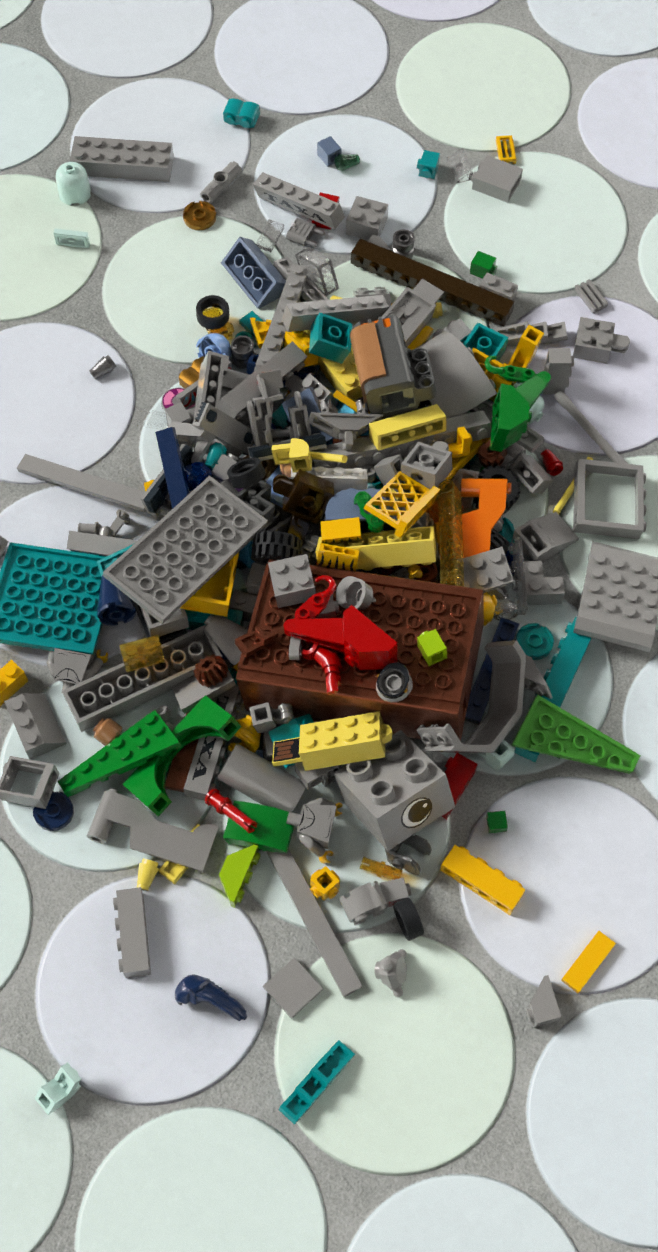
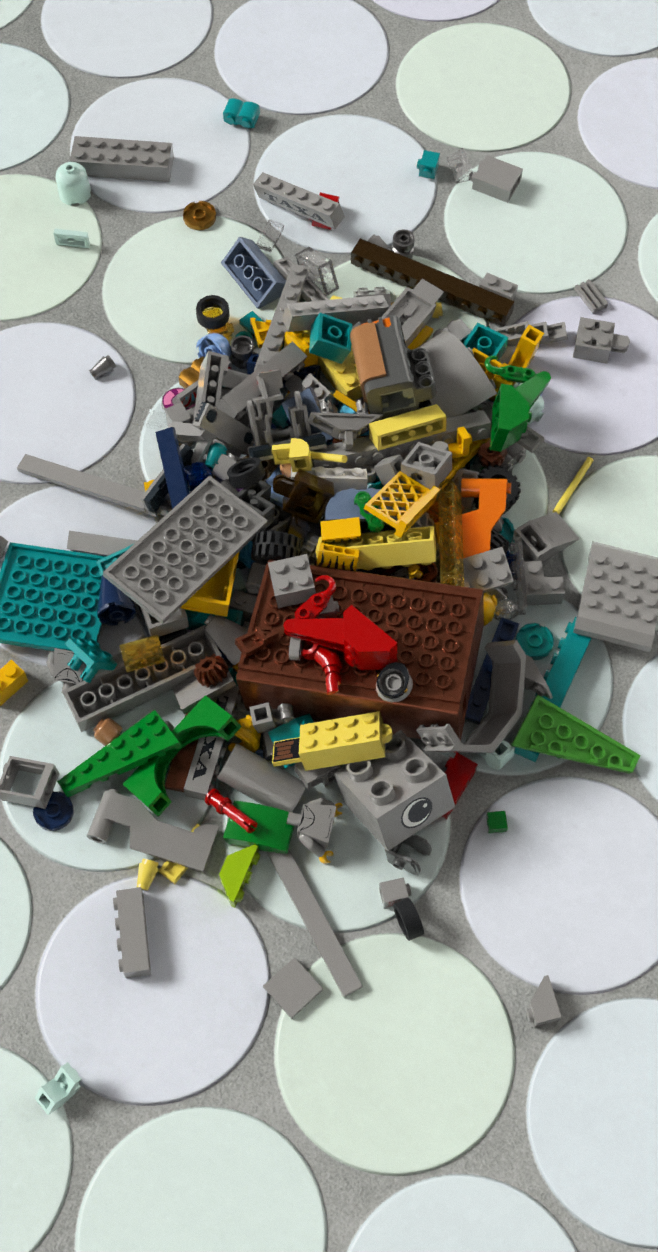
light grey slope [4,693,67,760] -> none
light grey pin [78,509,131,537] -> none
light grey tile [156,706,171,722] -> none
dark blue hair [175,974,248,1021] -> none
light grey piece [200,161,242,203] -> none
teal slope [278,1040,355,1125] -> none
light grey piece [286,218,325,248] -> none
yellow brick [310,866,340,901] -> none
sand blue brick [317,136,342,167] -> none
clear green cone [334,154,360,171] -> none
light grey piece [336,576,376,610] -> none
light grey brick [339,881,388,926] -> none
light grey brick [346,196,388,240] -> none
clear yellow pin [360,856,403,880] -> none
light grey rock [375,949,407,997] -> none
lime brick [417,629,447,666] -> none
yellow brick [440,845,525,915] -> none
green brick [469,251,498,279] -> none
yellow tile [496,135,517,164] -> none
light grey brick [510,455,554,494] -> none
red cone [540,449,563,476] -> none
light grey brick [543,348,574,394] -> none
light grey piece [554,390,628,464] -> none
yellow tile [561,931,616,993] -> none
light grey window [573,459,646,539] -> none
none -> teal plate [65,638,117,683]

